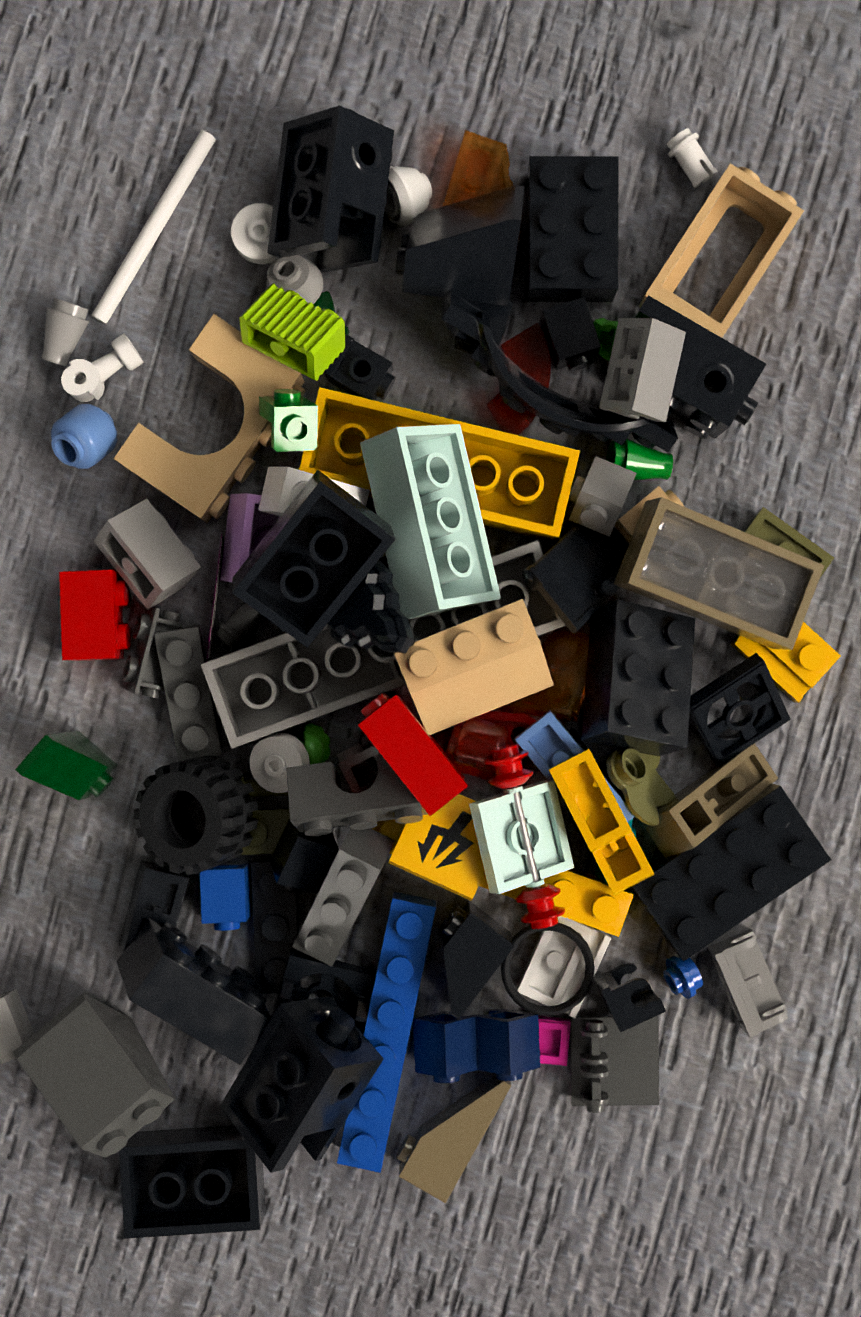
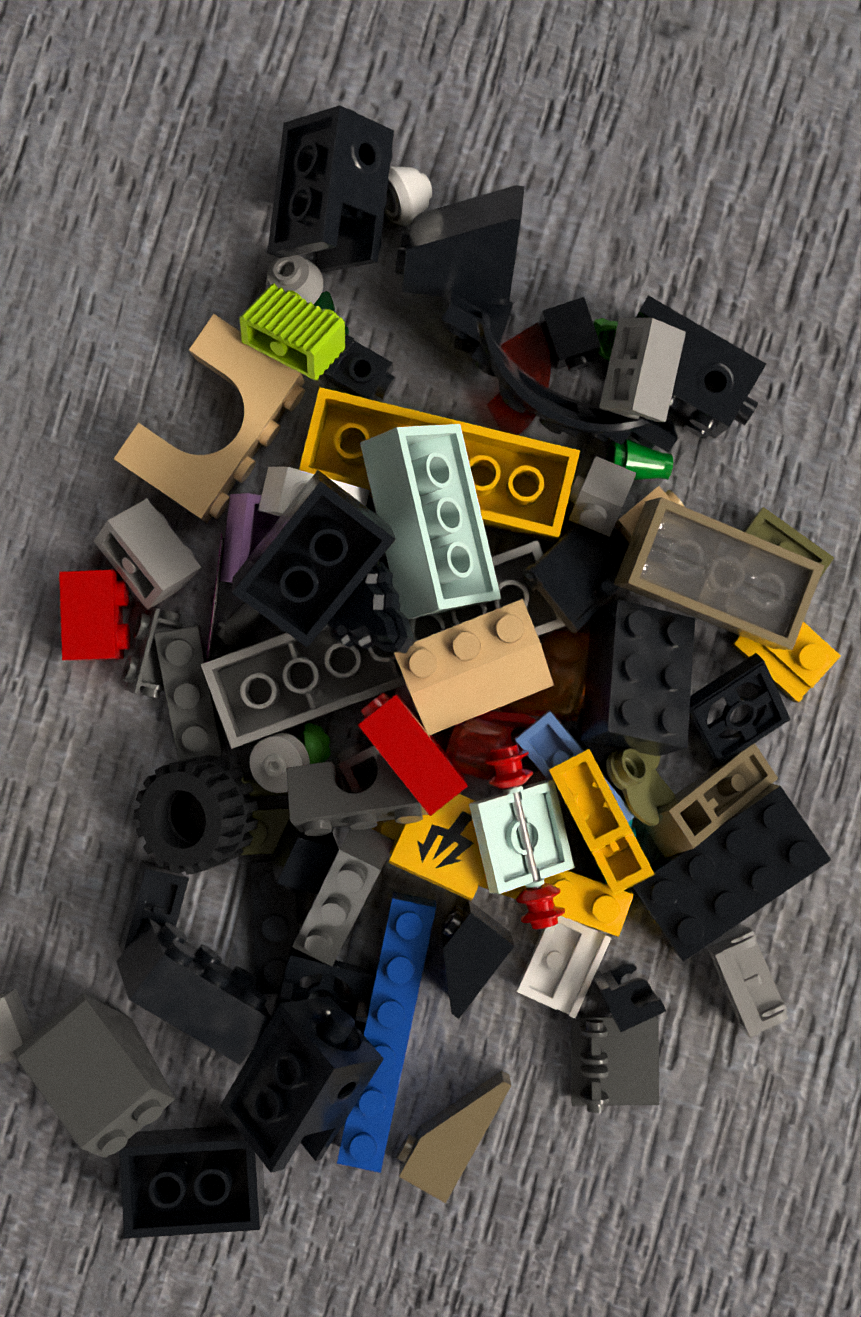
dark green slope [15,731,117,800] -> none
light grey cone [41,298,90,367] -> none
medium blue head [51,404,117,469] -> none
white leg [61,333,144,402] -> none
white piece [91,130,216,324] -> none
blue brick [200,864,251,931] -> none
white wheel [231,203,278,264] -> none
bracket [259,389,318,452] -> none
dark blue brick [413,1009,540,1083] -> none
clear orange wing [442,130,522,242] -> none
black tyre [501,923,595,1016] -> none
black brick [526,156,619,302] -> none
dark pink tile [538,1016,571,1066] -> none
tan piece [639,163,804,338] -> none
blue plate [663,956,703,999] -> none
white pin [667,128,718,189] -> none

